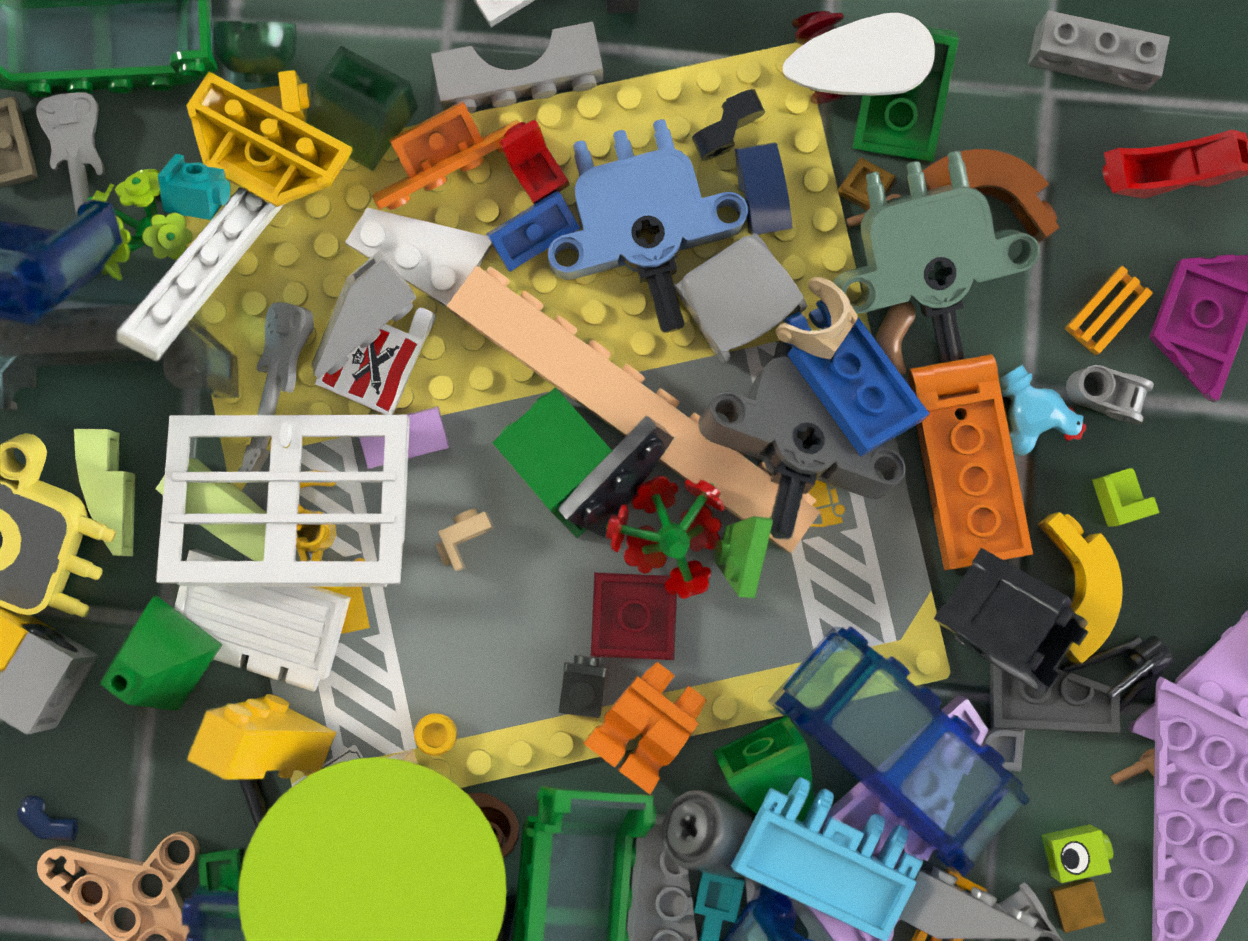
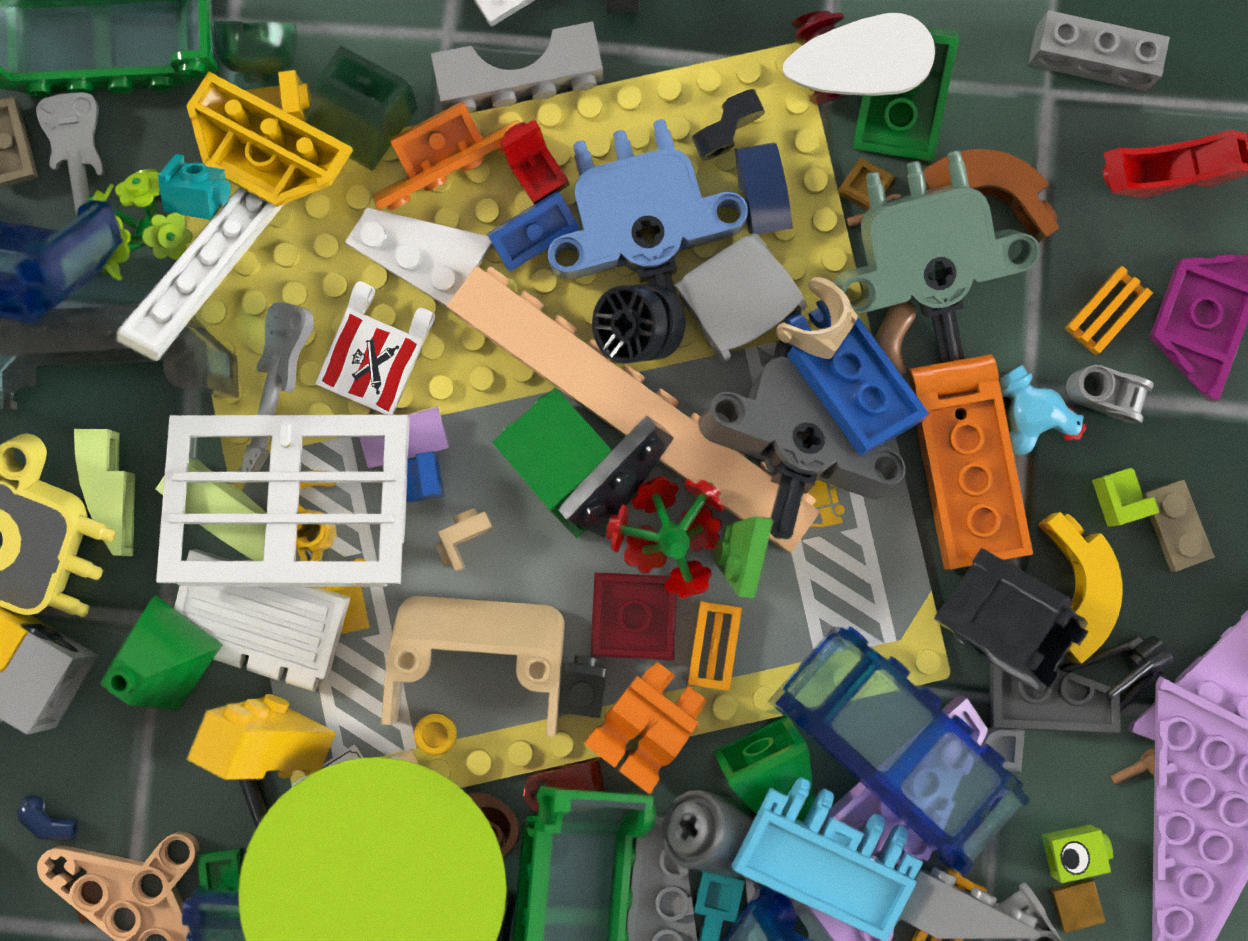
light grey slope [312,251,416,379] -> none
none -> tan windscreen [381,596,565,737]
none -> blue bracket [406,451,445,503]
none -> clear red piece [524,758,606,812]
none -> black wheel [592,284,685,364]
none -> light orange tile [687,601,742,691]
none -> dark tan plate [1143,480,1215,572]

